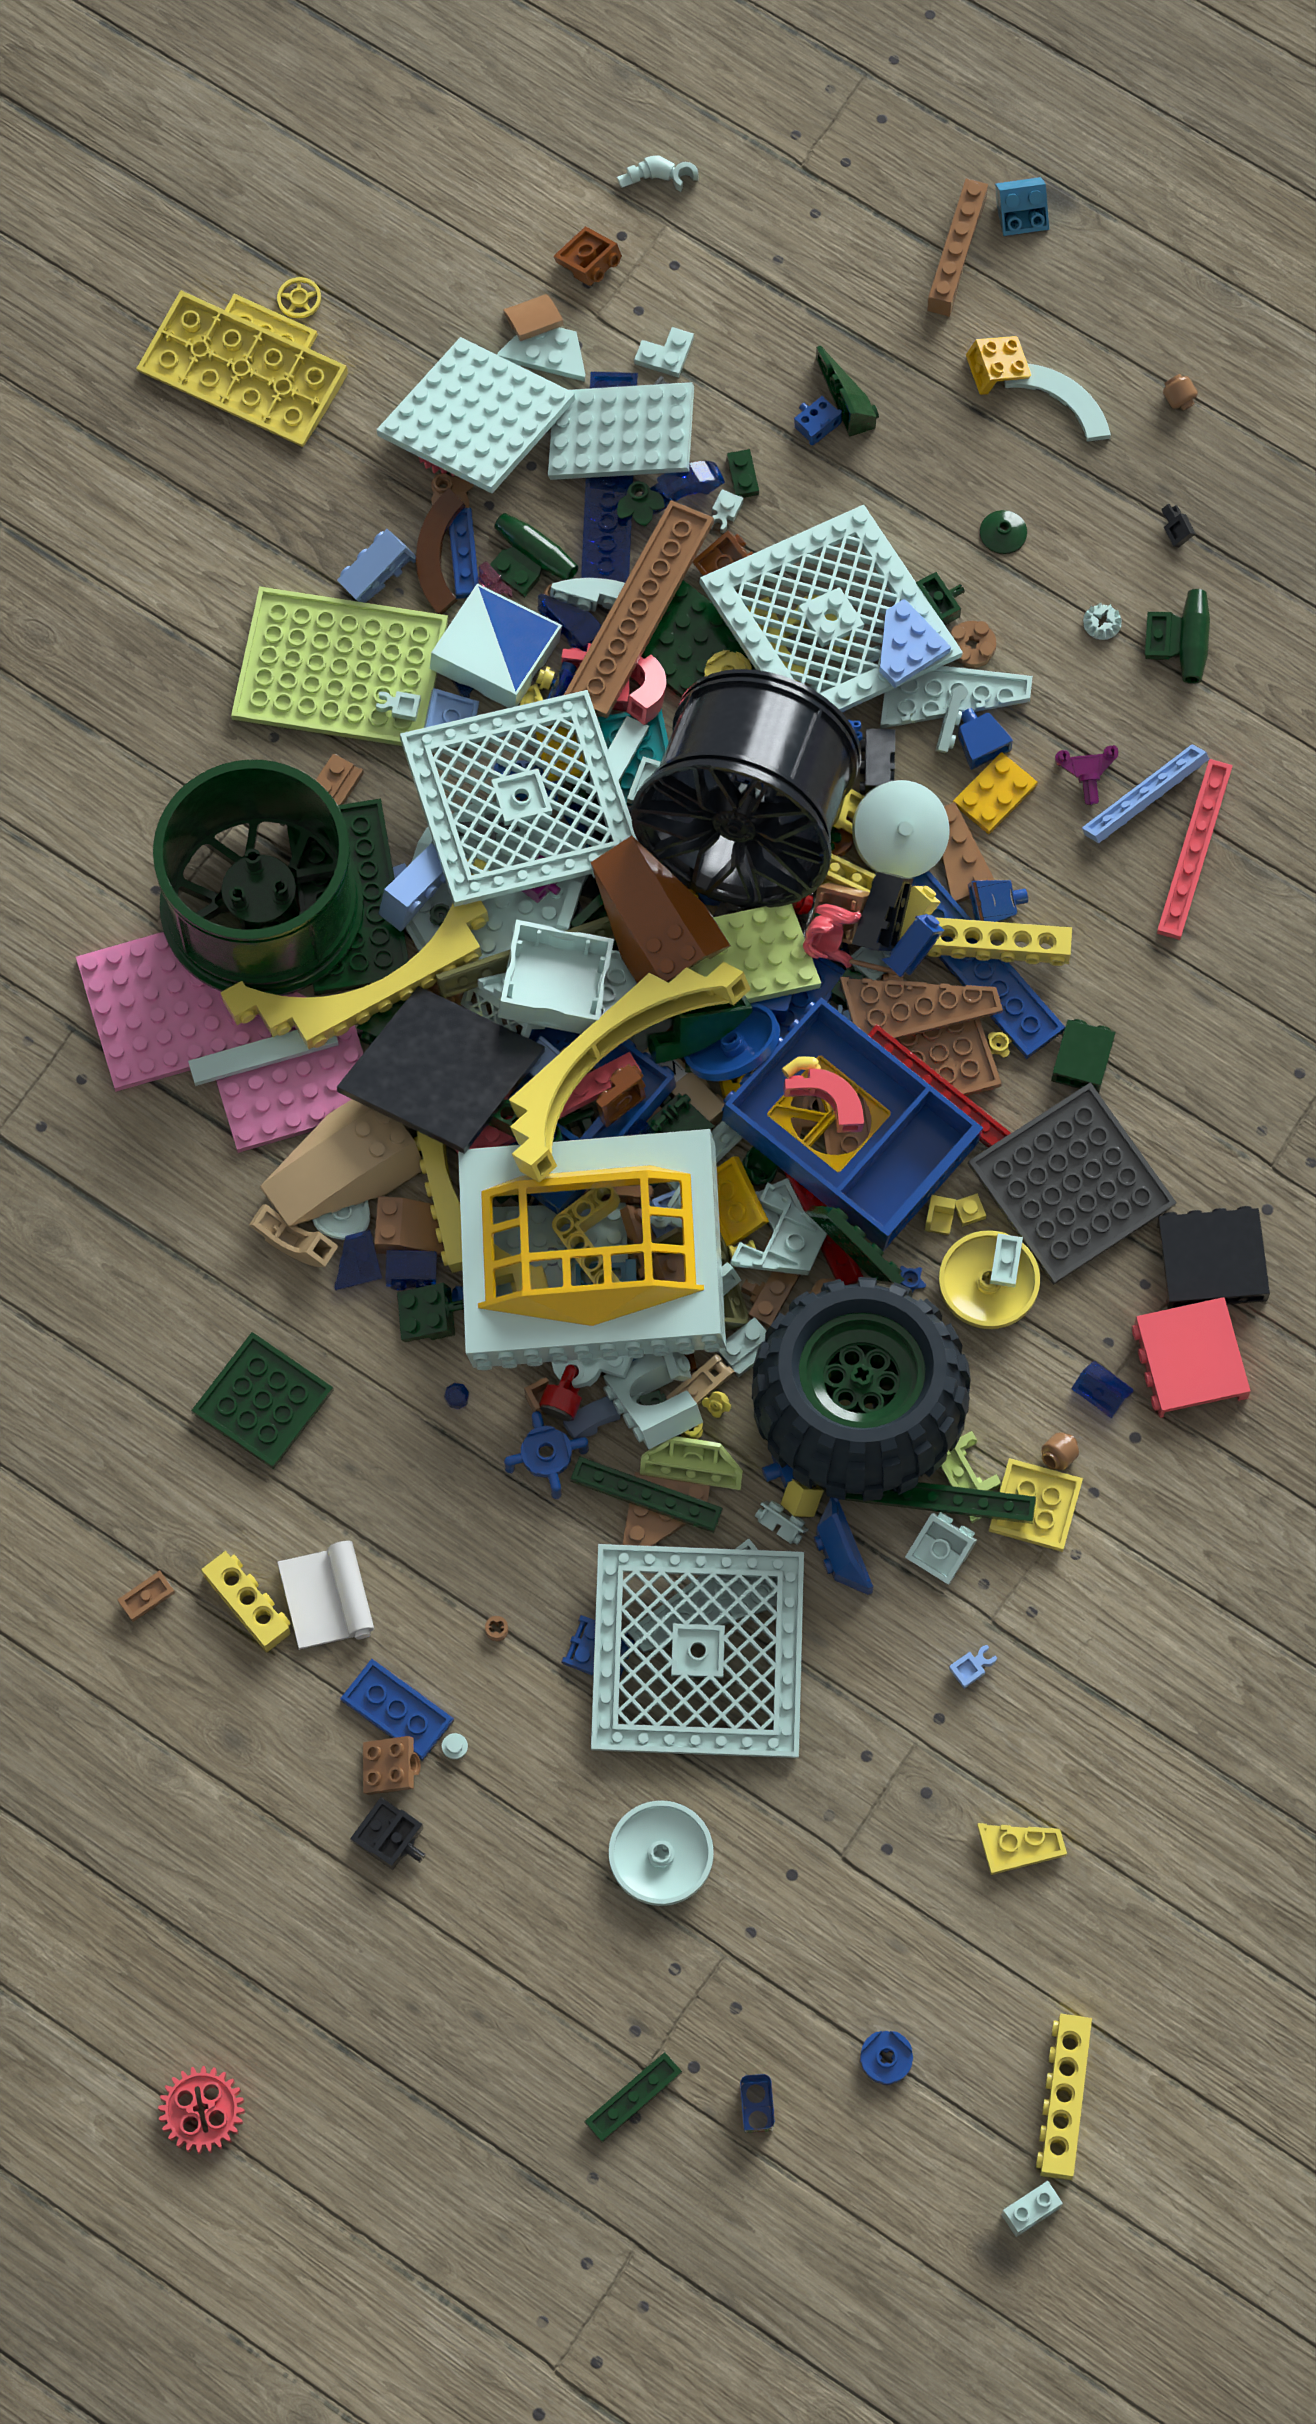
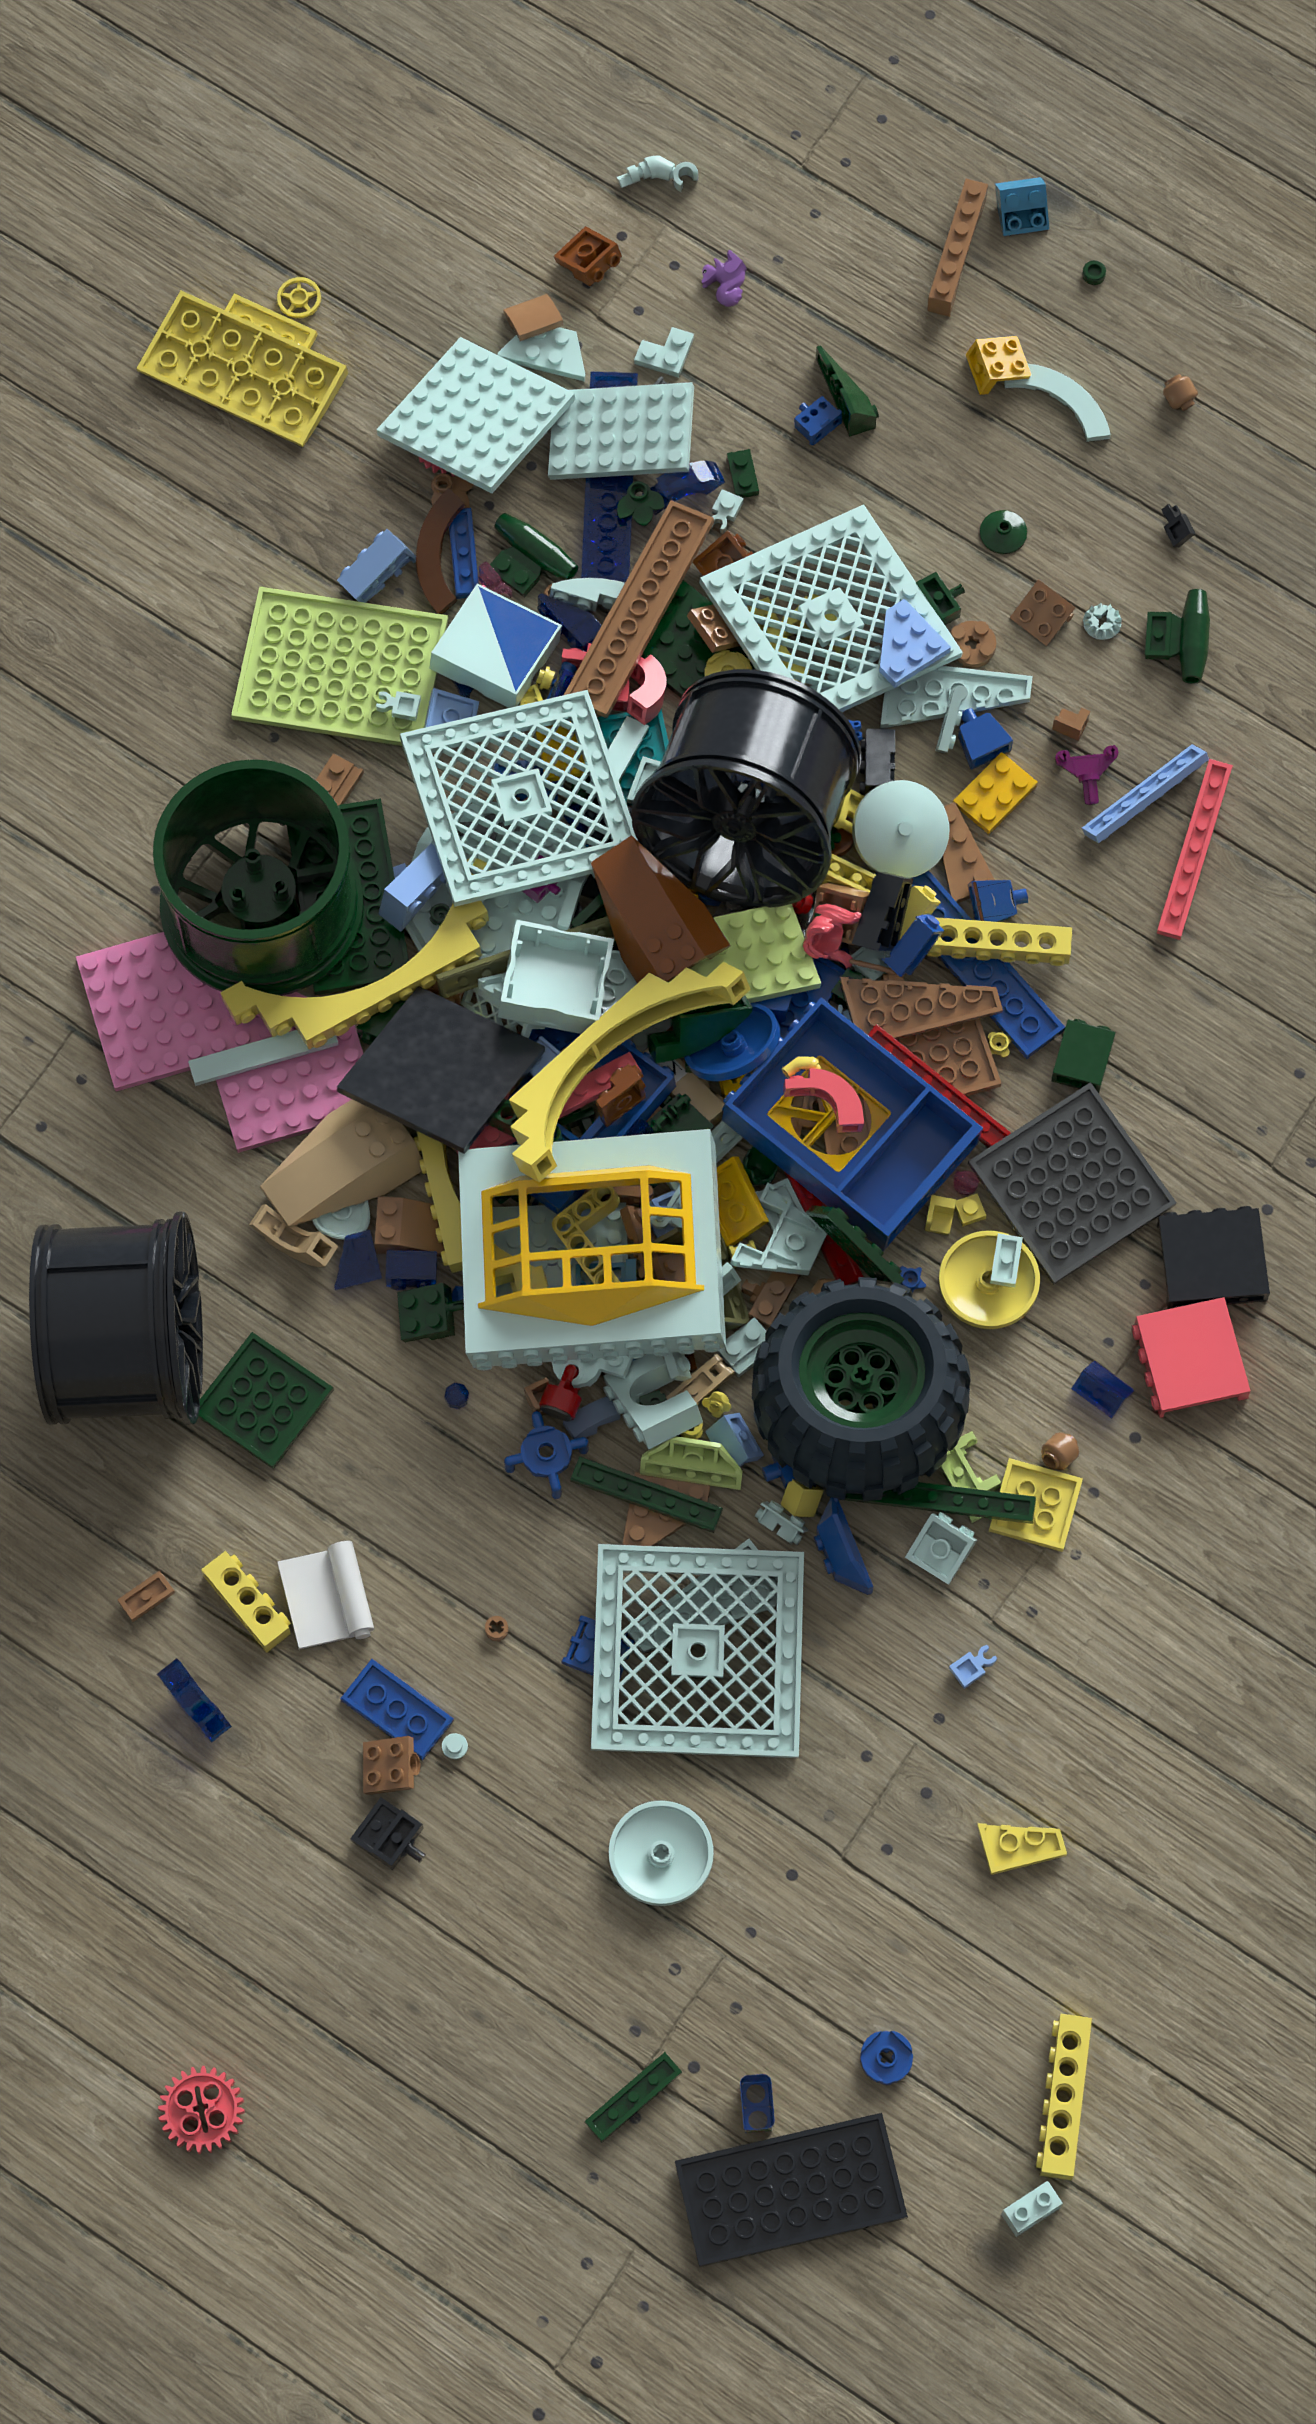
none -> black wheel [29,1212,203,1425]
none -> clear blue arch [156,1658,232,1743]
none -> black plate [675,2113,908,2267]
none -> medium nougat plate [687,605,740,653]
none -> medium lavender animal [702,250,747,307]
none -> light blue panel [706,1413,764,1467]
none -> clear pink plate [953,1170,980,1195]
none -> medium nougat hinge [1010,579,1076,646]
none -> medium nougat panel [1052,707,1090,741]
none -> dark green tile [1082,260,1106,285]

